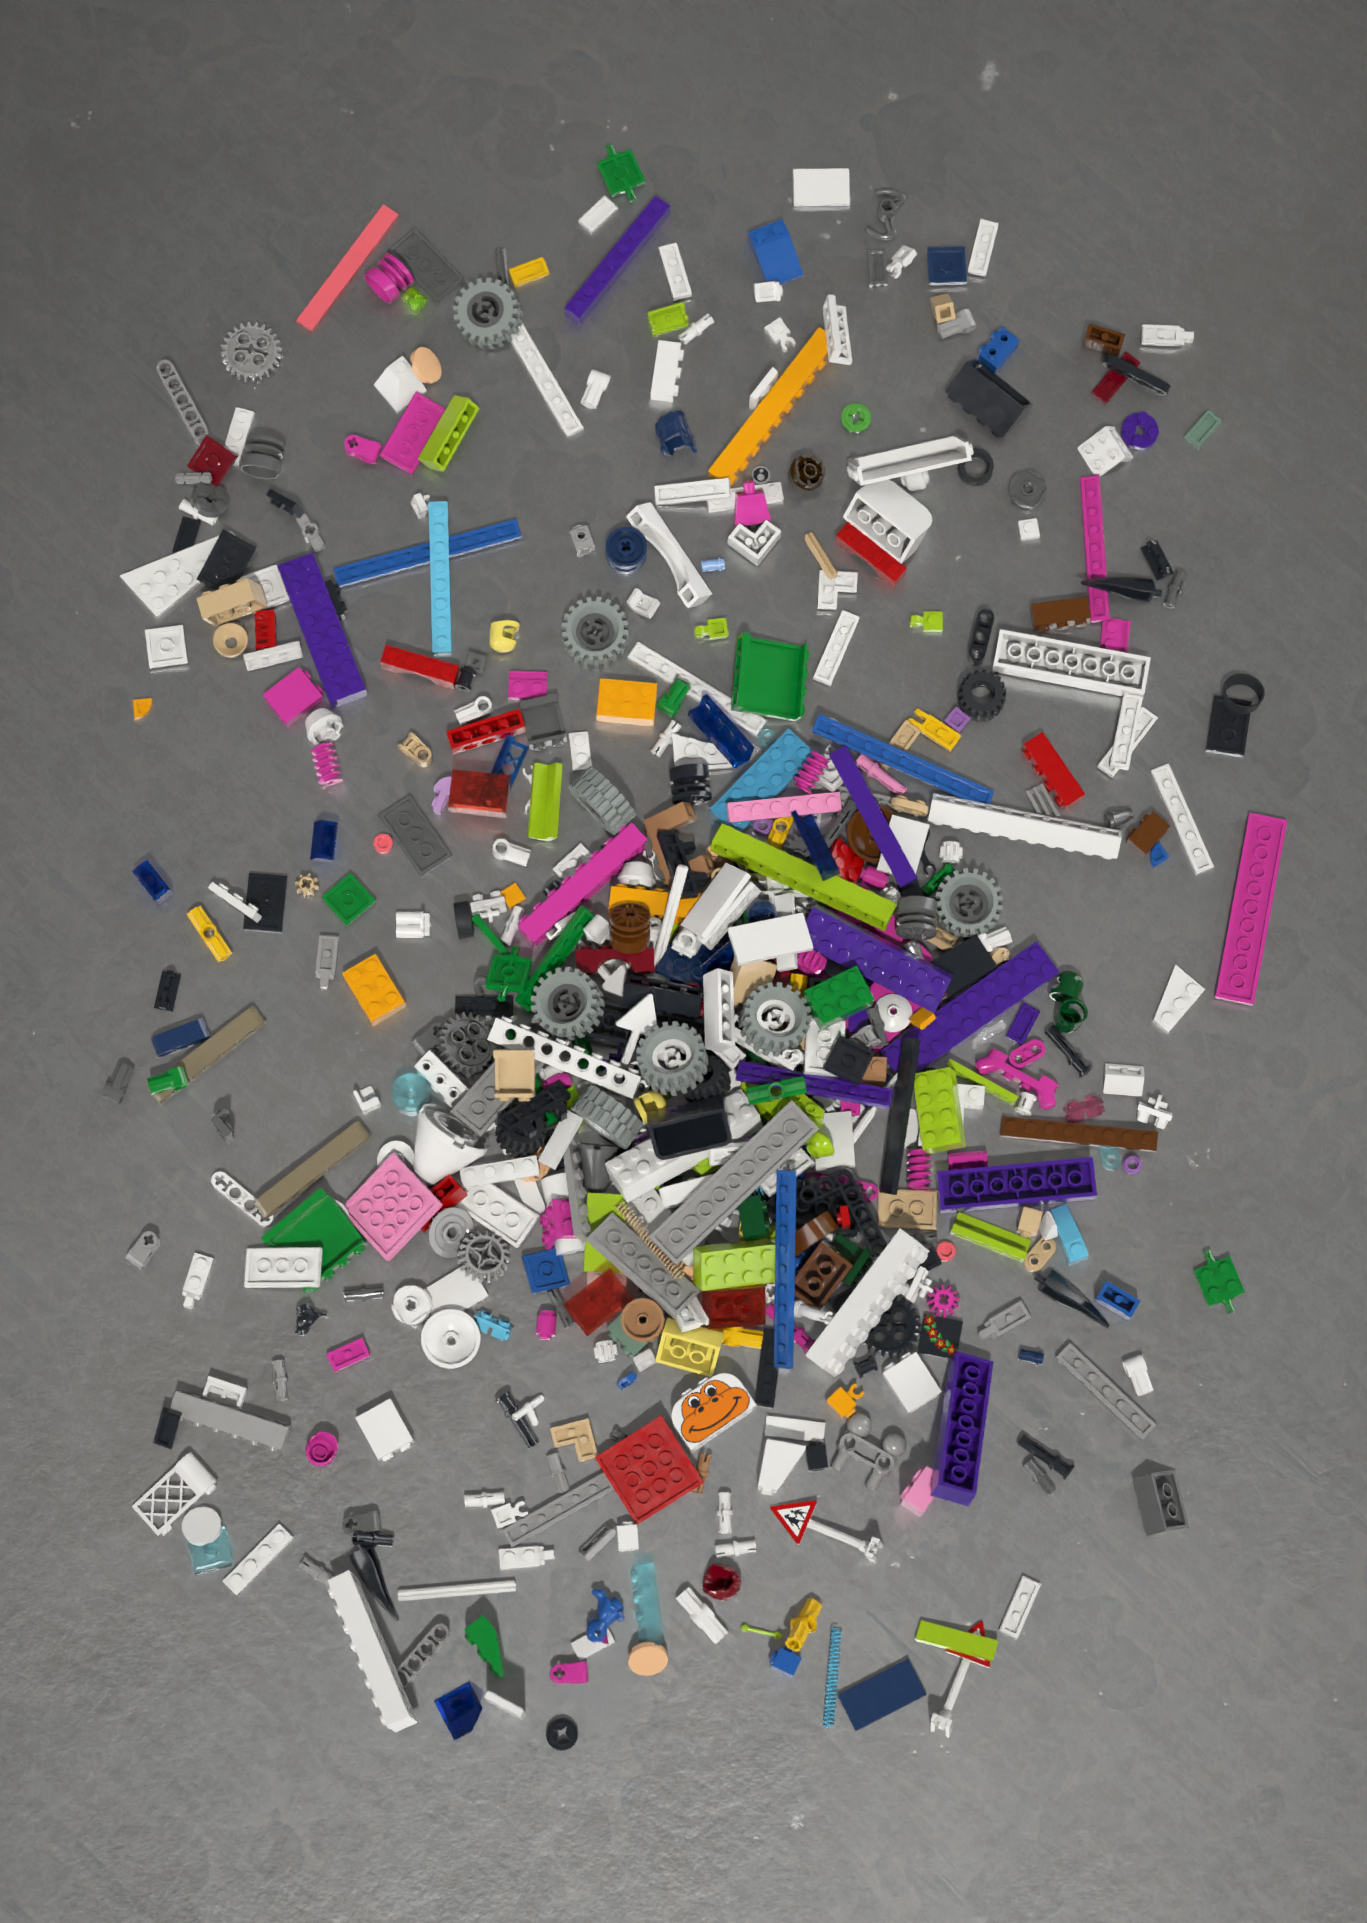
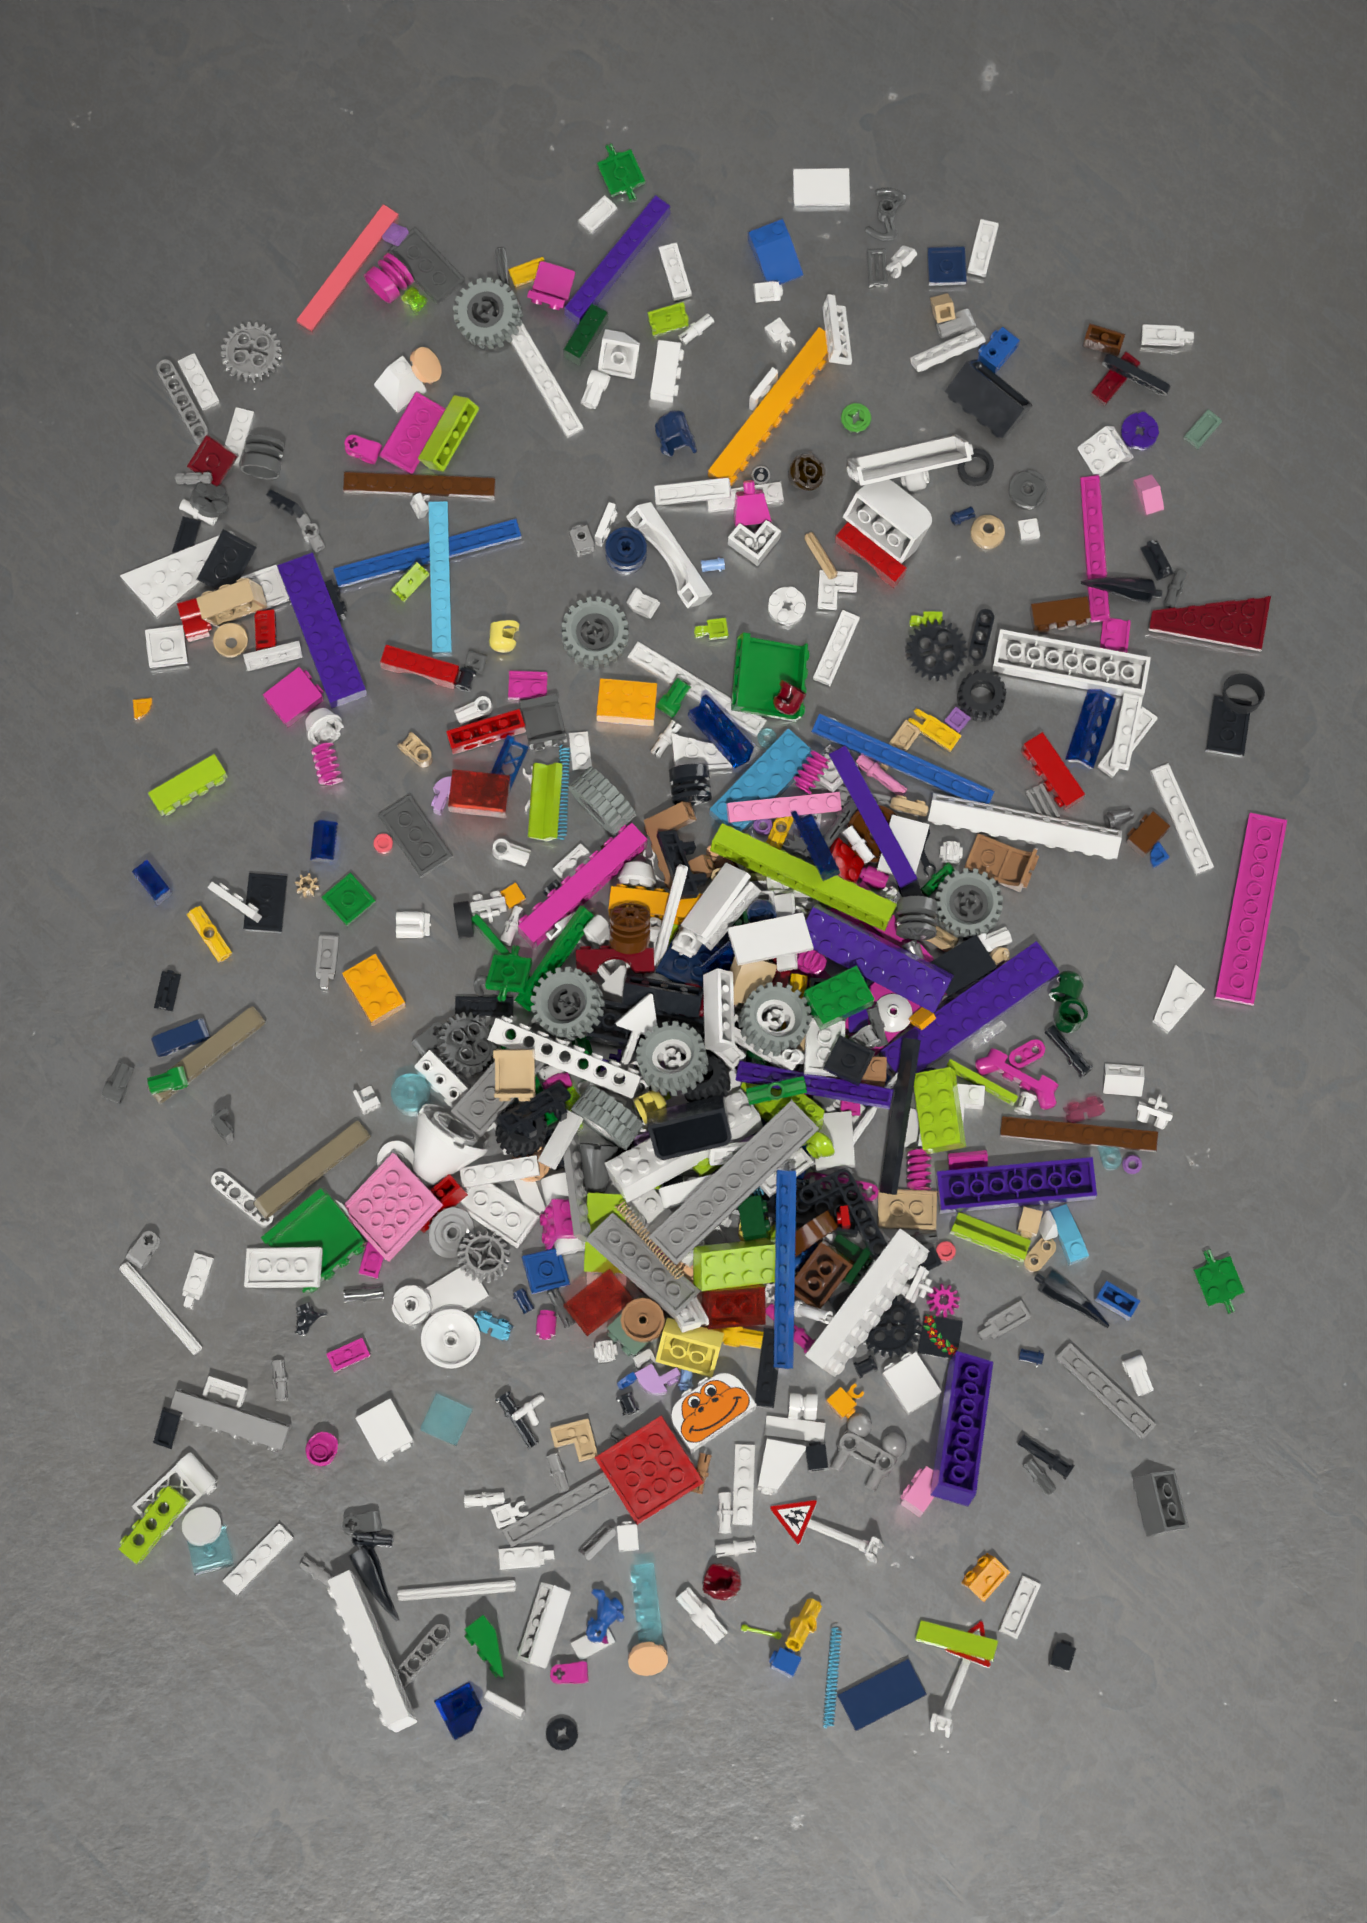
dark purple tile [1005,1003,1041,1046] -> none
none -> lime brick [118,1486,190,1564]
none -> white axle [119,1262,202,1355]
none -> lime brick [148,754,228,816]
none -> red brick [177,598,212,642]
none -> white plate [178,353,220,411]
none -> reddish brown plate [343,472,495,498]
none -> dark pink plate [359,1241,384,1279]
none -> medium lavender plate [382,223,409,246]
none -> lime hinge [390,561,430,602]
none -> clear light blue plate [420,1394,473,1446]
none -> dark blue pin [513,1288,535,1314]
none -> white brick [517,1582,571,1669]
none -> dark pink bracket [527,261,575,310]
none -> medium azure piece [557,745,570,840]
none -> dark green brick [563,304,608,366]
none -> white plate [595,502,618,547]
none -> white slope [598,329,640,379]
none -> black bush [616,1392,639,1417]
none -> lavender brick [635,1364,681,1396]
none -> light blue pin [678,1369,694,1392]
none -> white plate [732,1444,755,1525]
none -> white plate [768,587,806,626]
none -> dark red helmet [773,679,807,715]
none -> white wheel [788,1393,818,1420]
none -> white pin [842,826,875,864]
none -> black gear [905,619,968,682]
none -> white plate [910,328,986,372]
none -> dark blue pin [950,506,976,526]
none -> light orange bracket [961,1553,1010,1602]
none -> medium nougat bracket [964,833,1039,893]
none -> tan piece [970,515,1005,549]
none -> black brick [1049,1640,1076,1672]
none -> clear blue fence [1065,689,1116,769]
none -> bright pink slope [1133,474,1164,515]
none -> dark red wing [1149,596,1271,652]

